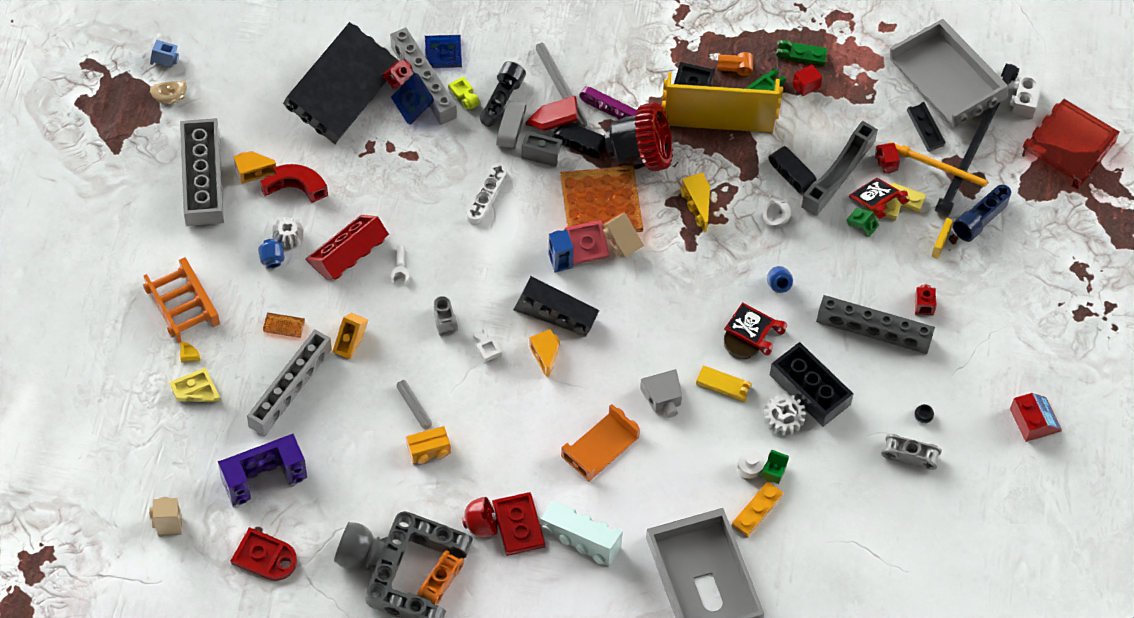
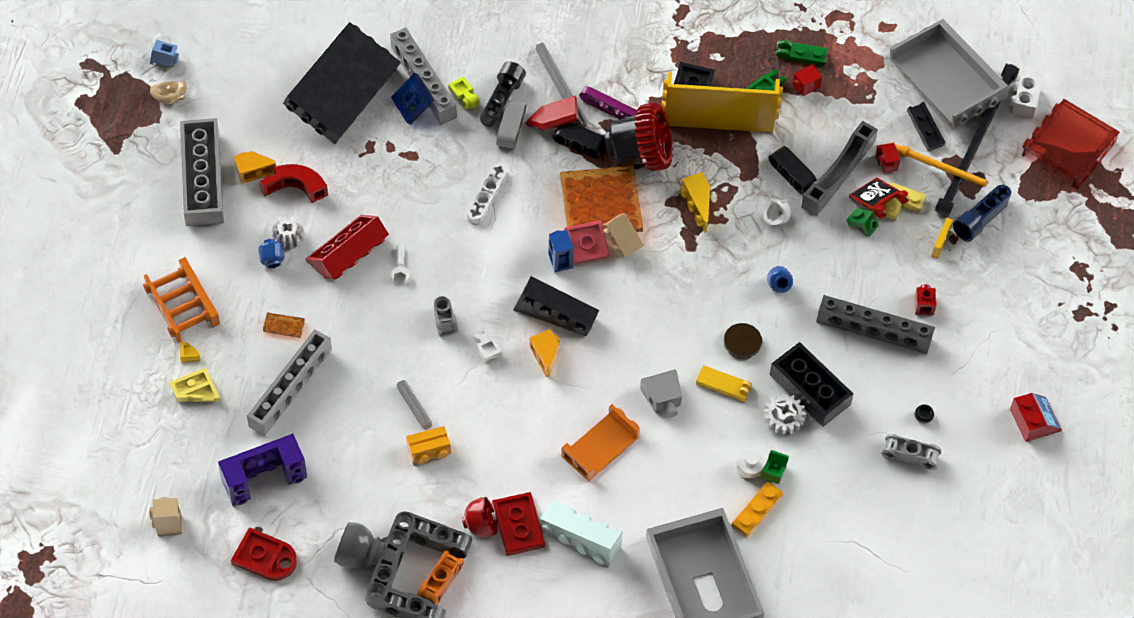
light orange slope [332,313,369,359] -> none
red brick [382,59,413,89] -> none
clear blue tile [425,35,462,68] -> none
dark grey panel [521,131,562,167] -> none
orange piece [717,52,753,76] -> none
flag [724,302,788,356] -> none

